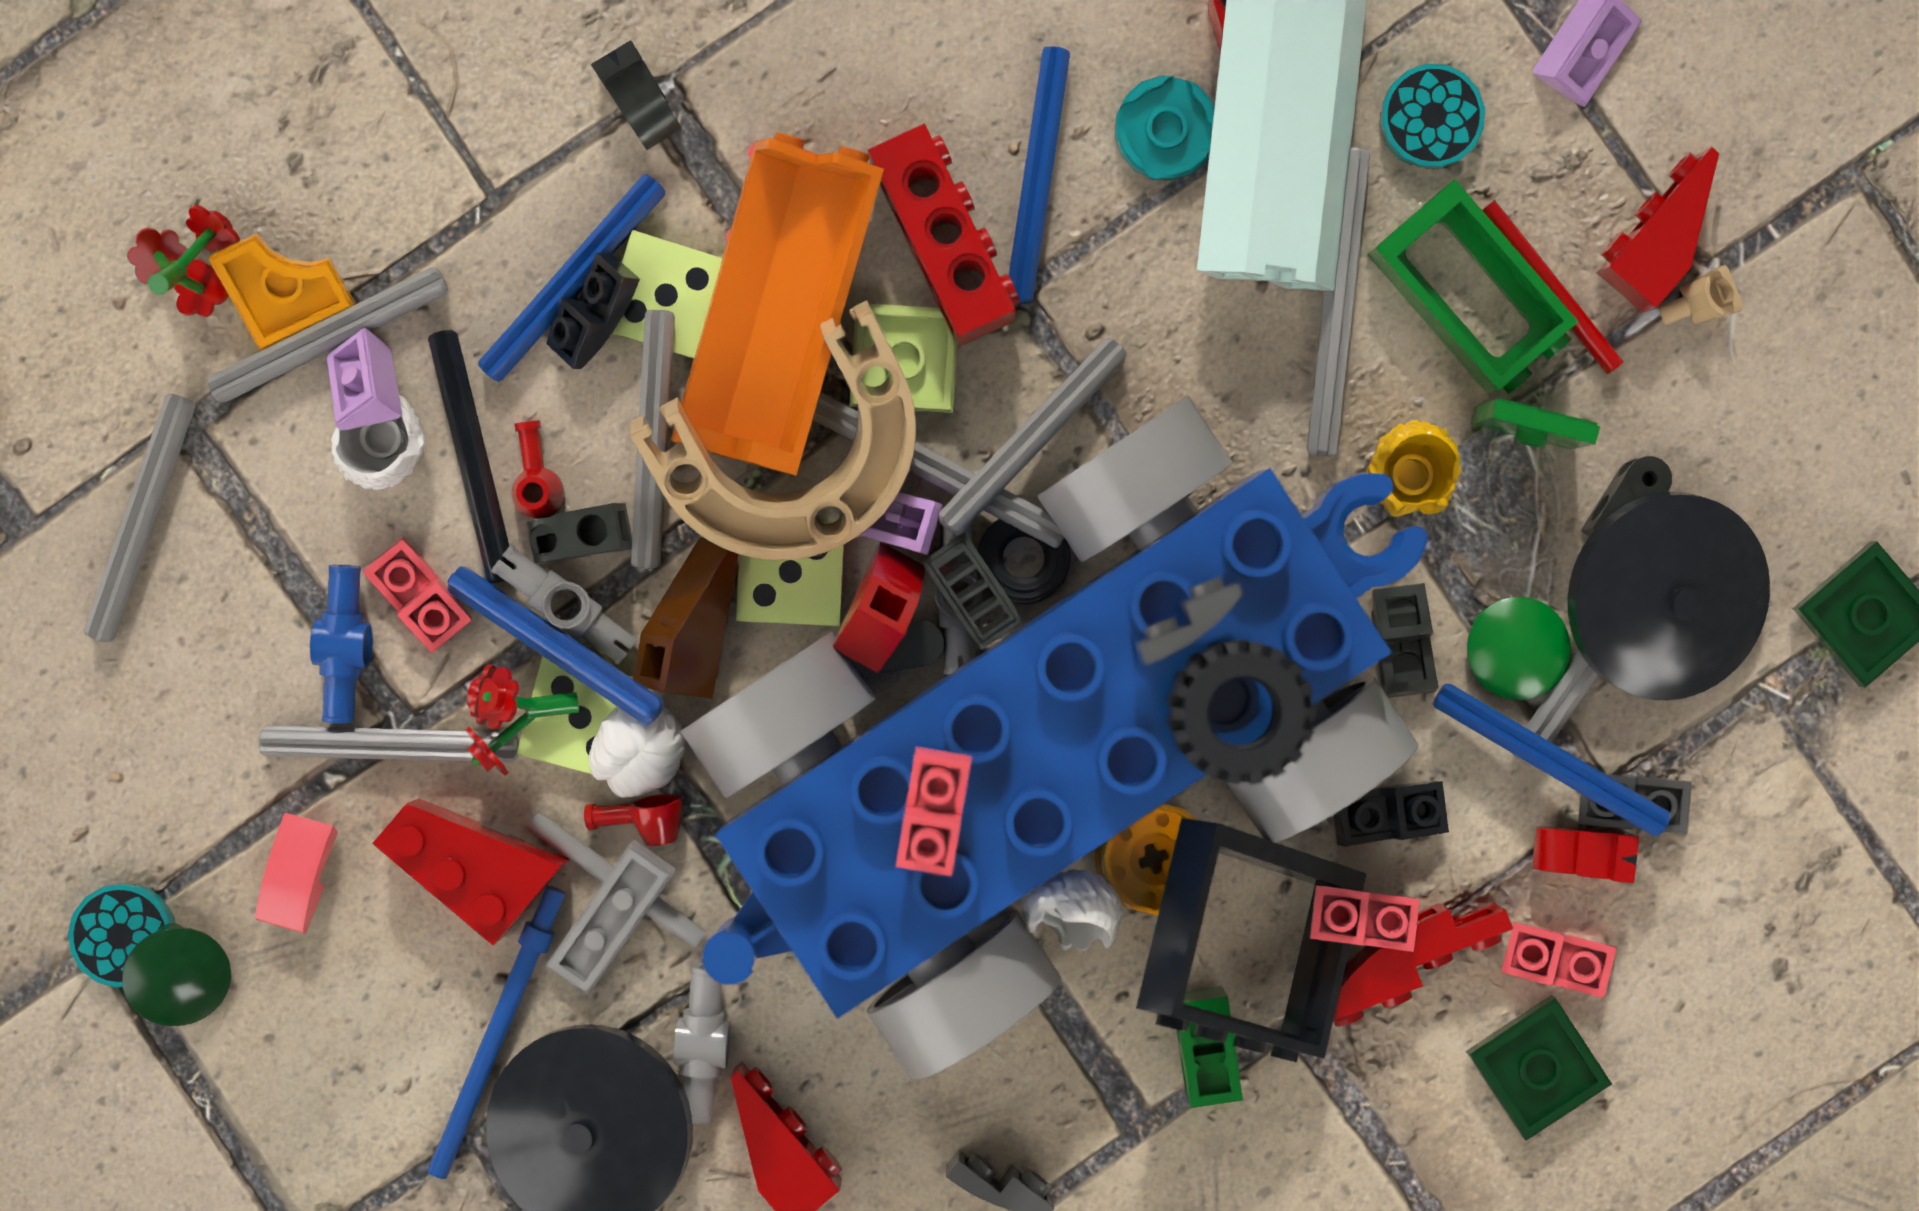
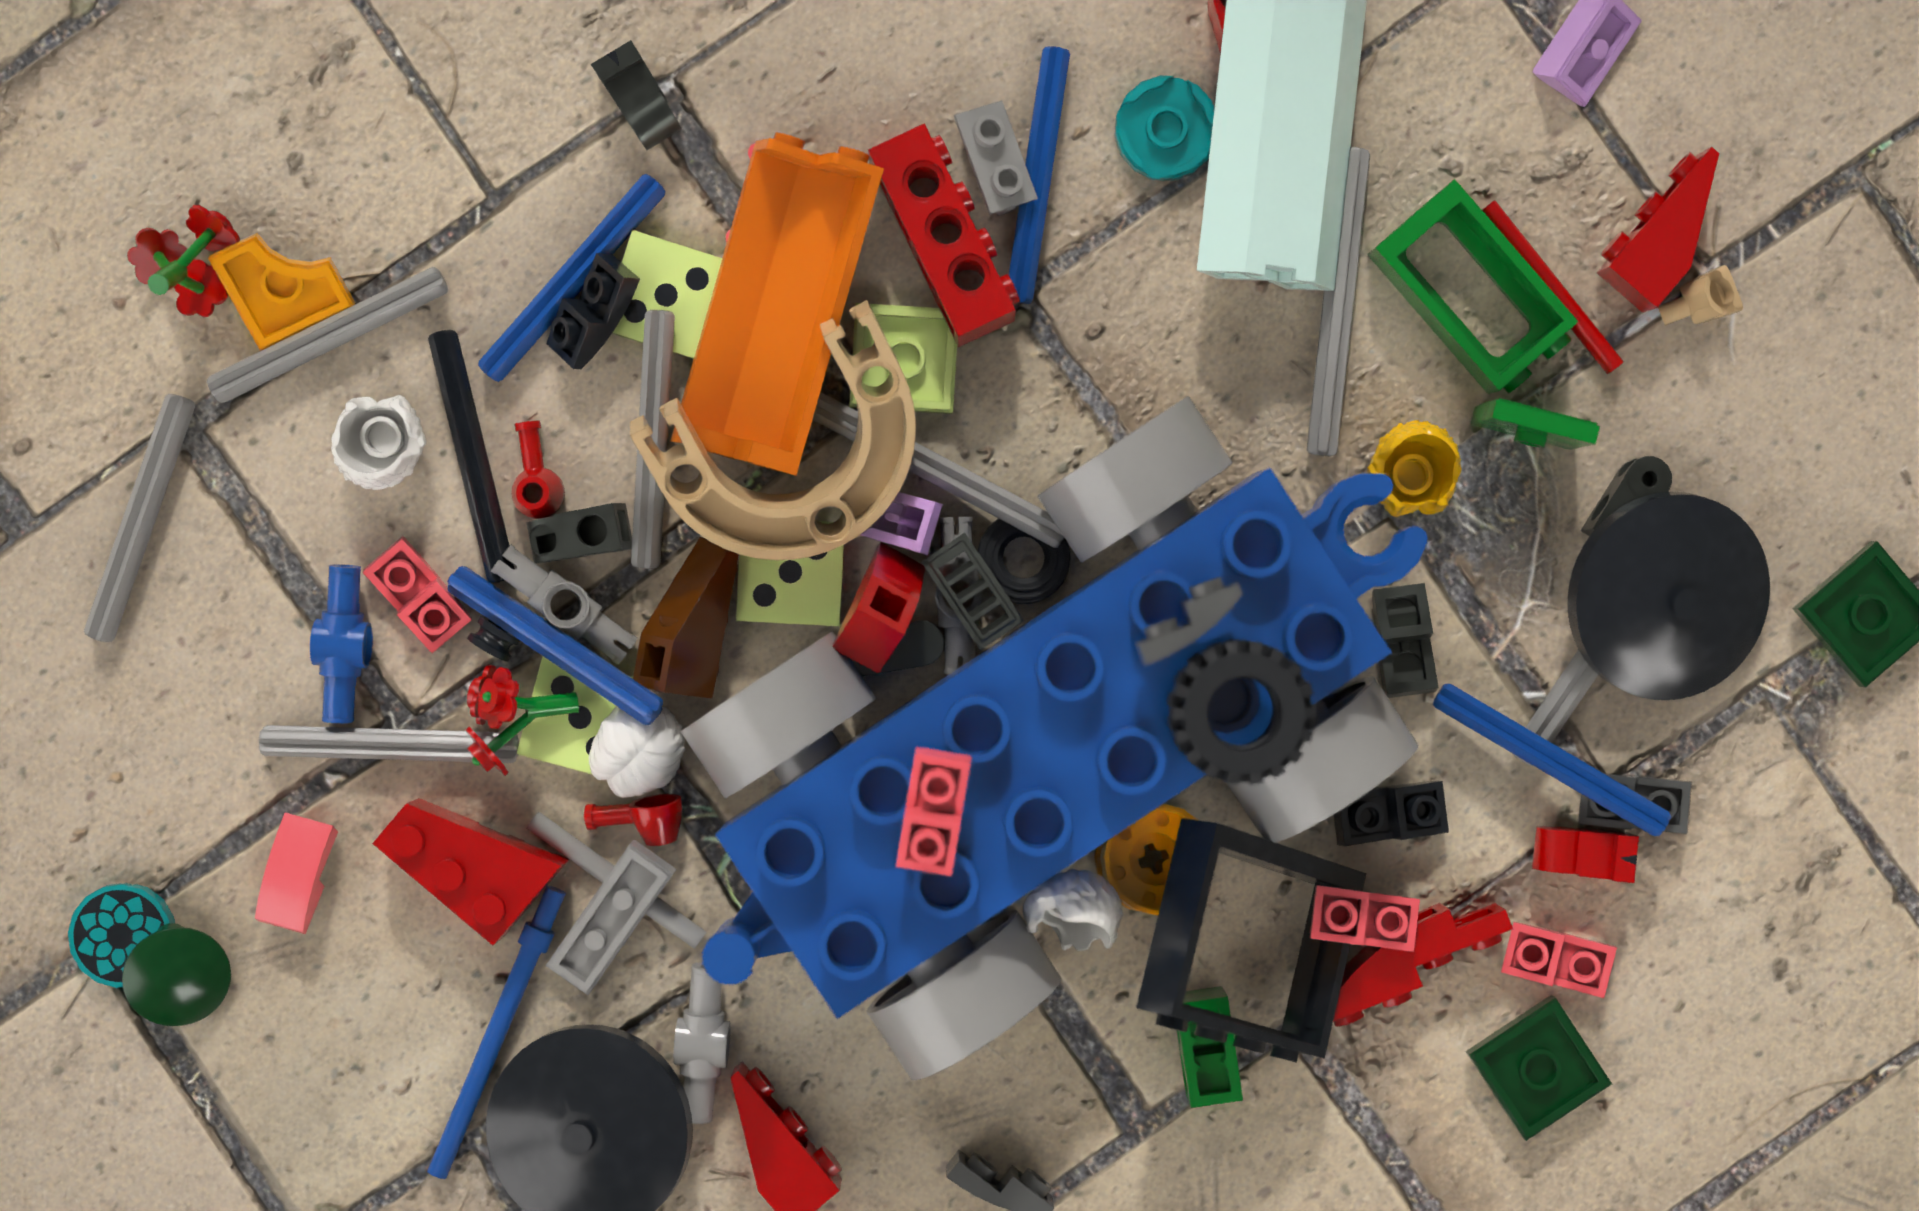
lavender slope [326,328,402,431] -> none
light grey axle [938,338,1127,535] -> none
tile [1379,64,1485,170] -> none
green dish [1467,597,1571,700] -> none
none -> black bush [467,616,520,662]
none -> light grey hinge [954,100,1038,216]

